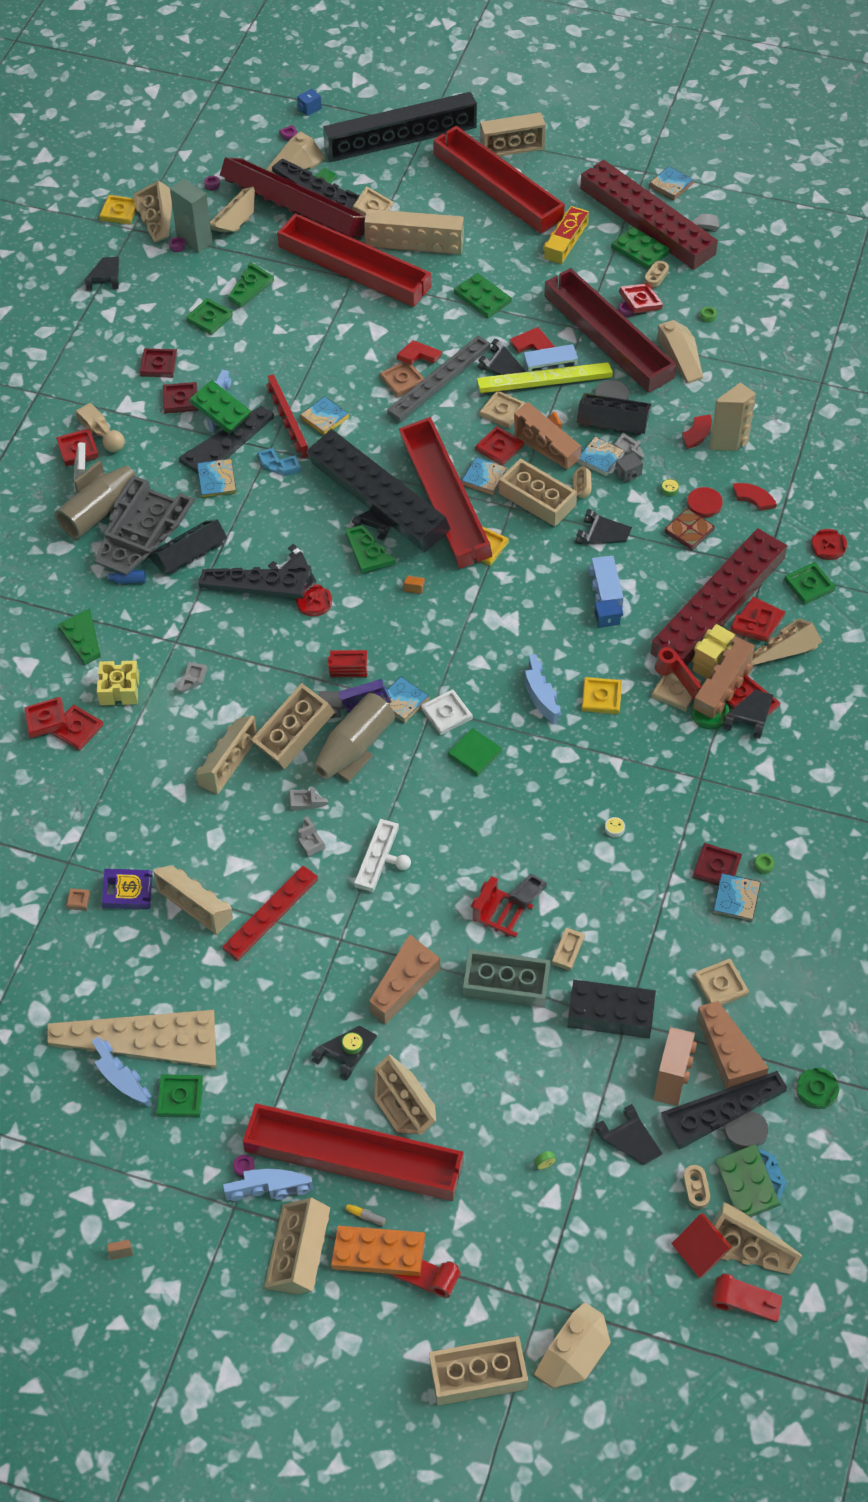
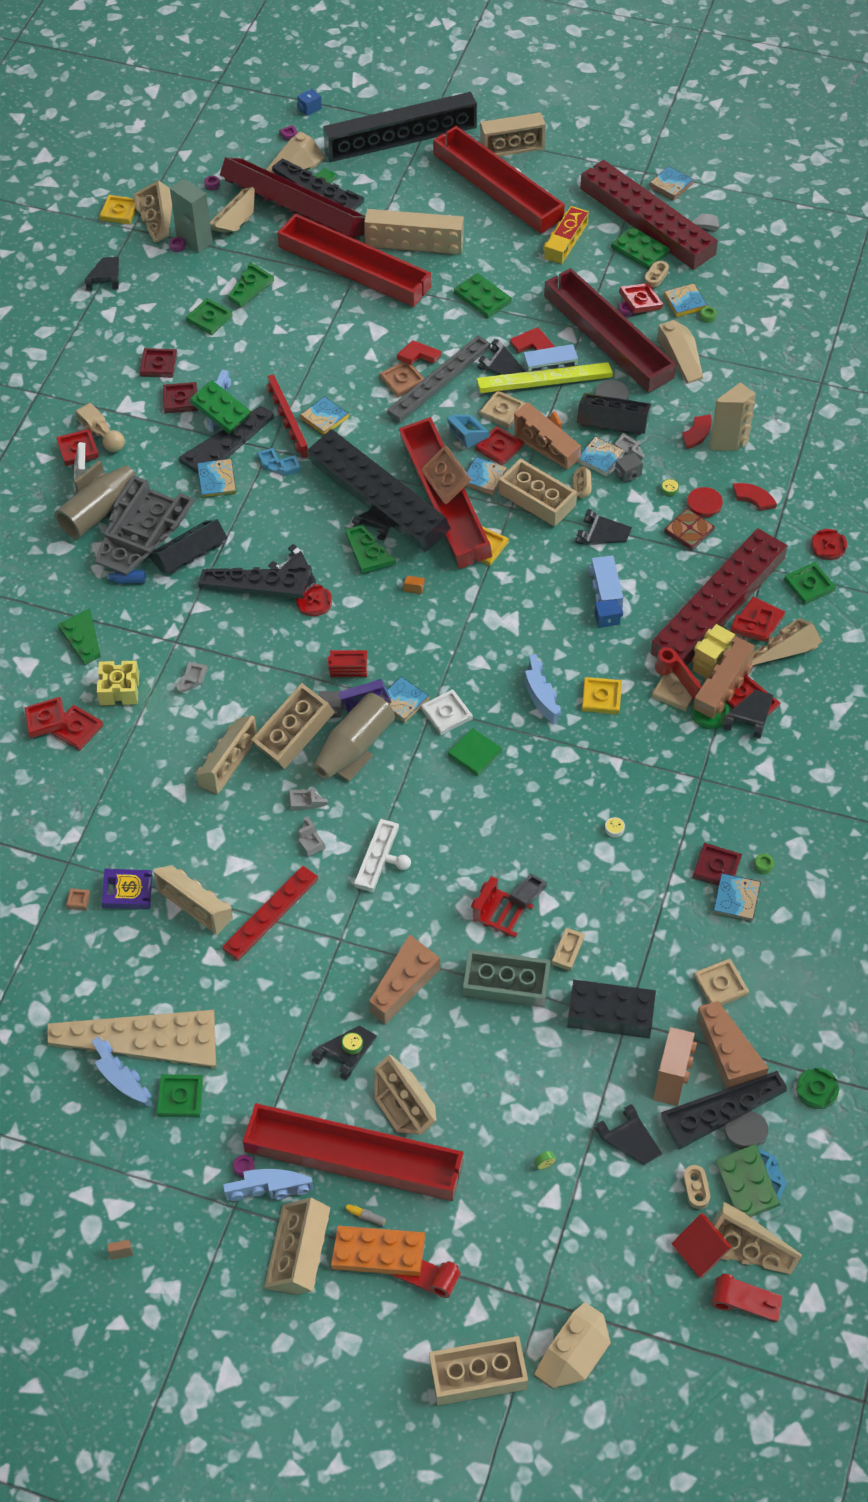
tan tile [352,186,394,216] -> none
none -> nougat tile [421,446,472,504]
none -> dark azure tile [447,415,490,448]
none -> tile [664,283,707,317]

